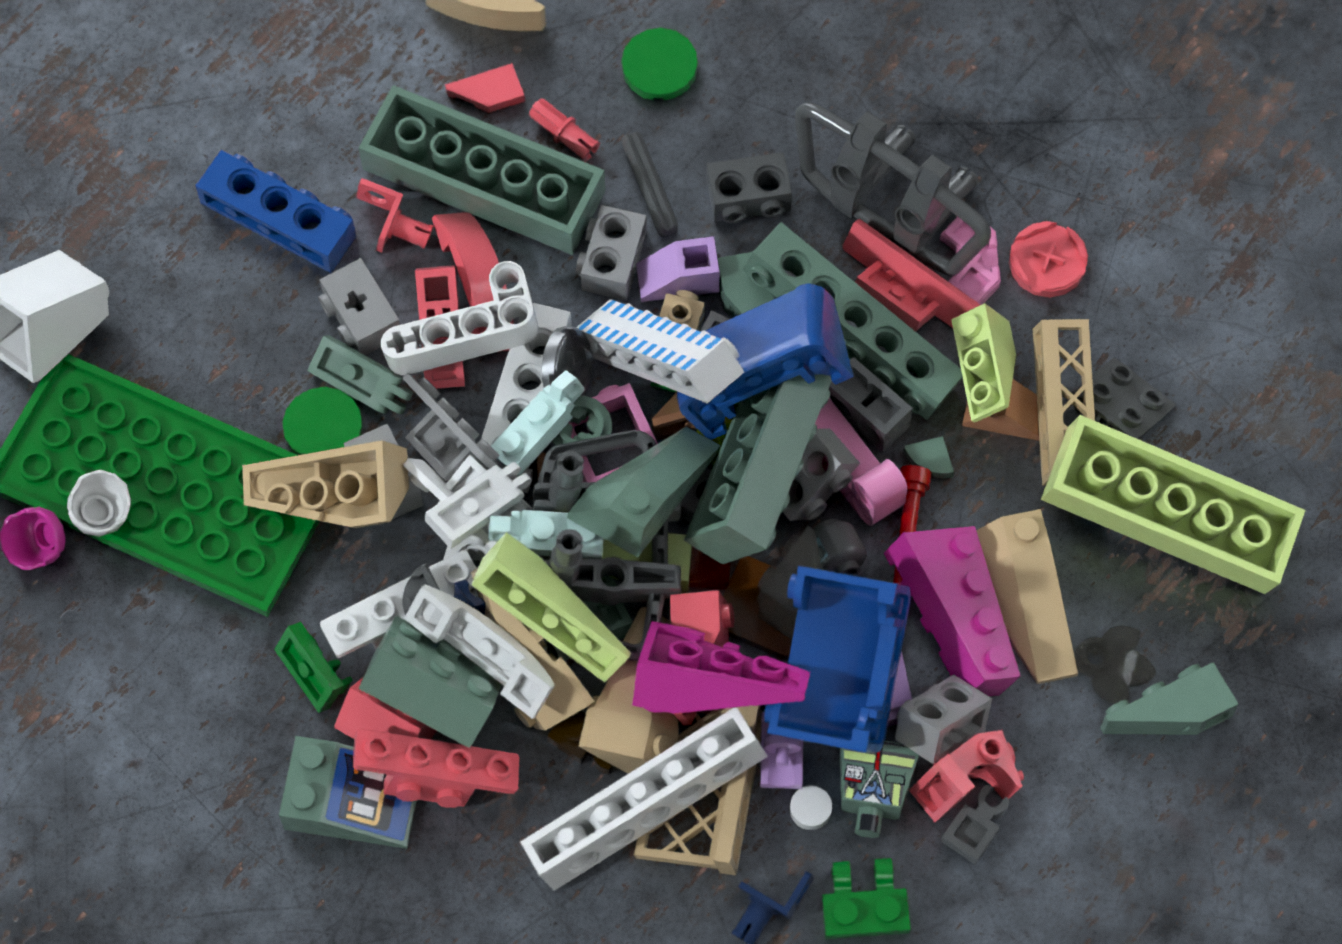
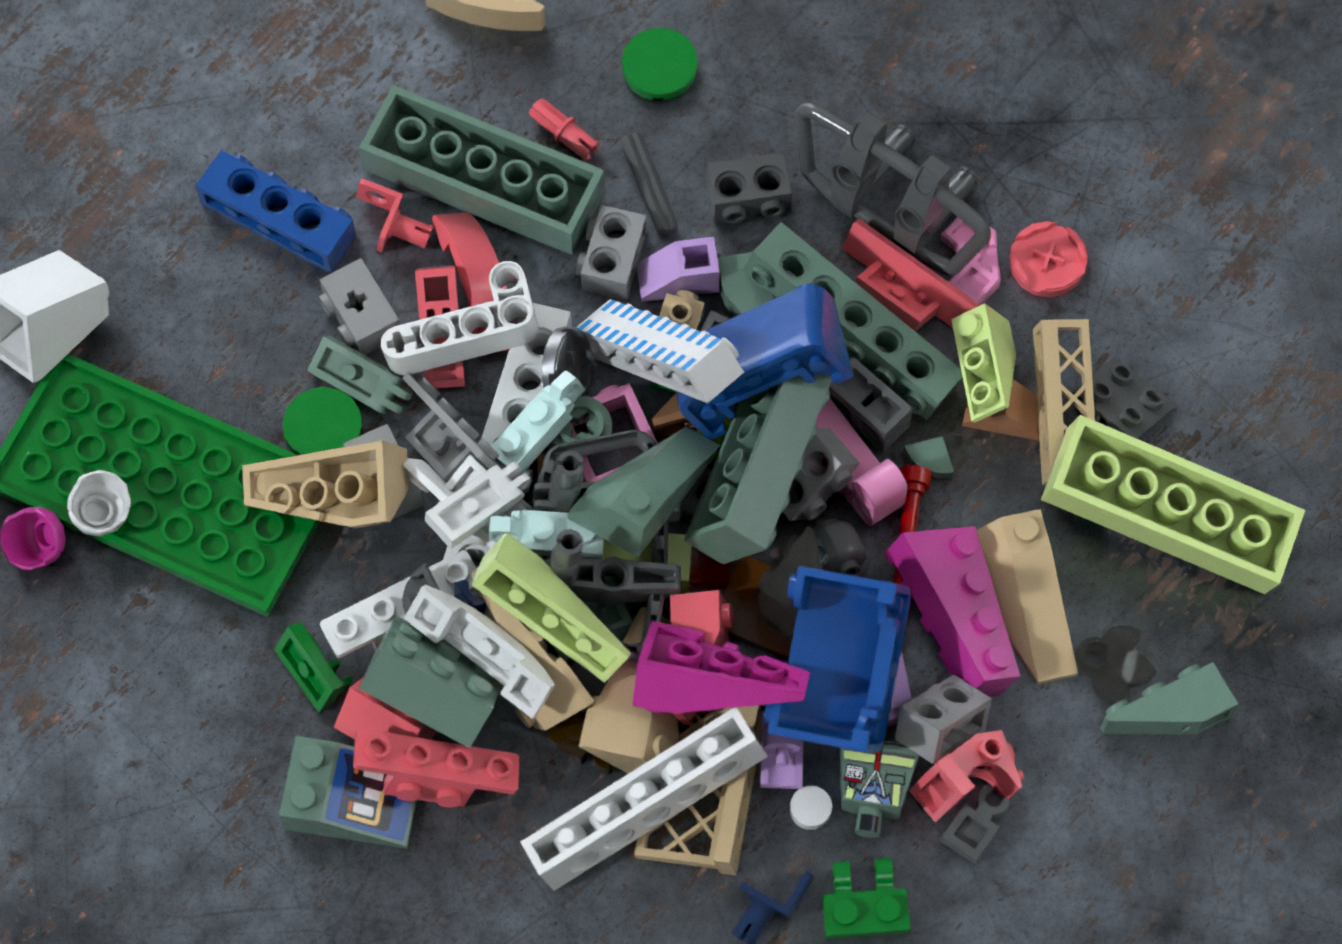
coral tile [445,63,525,113] -> none

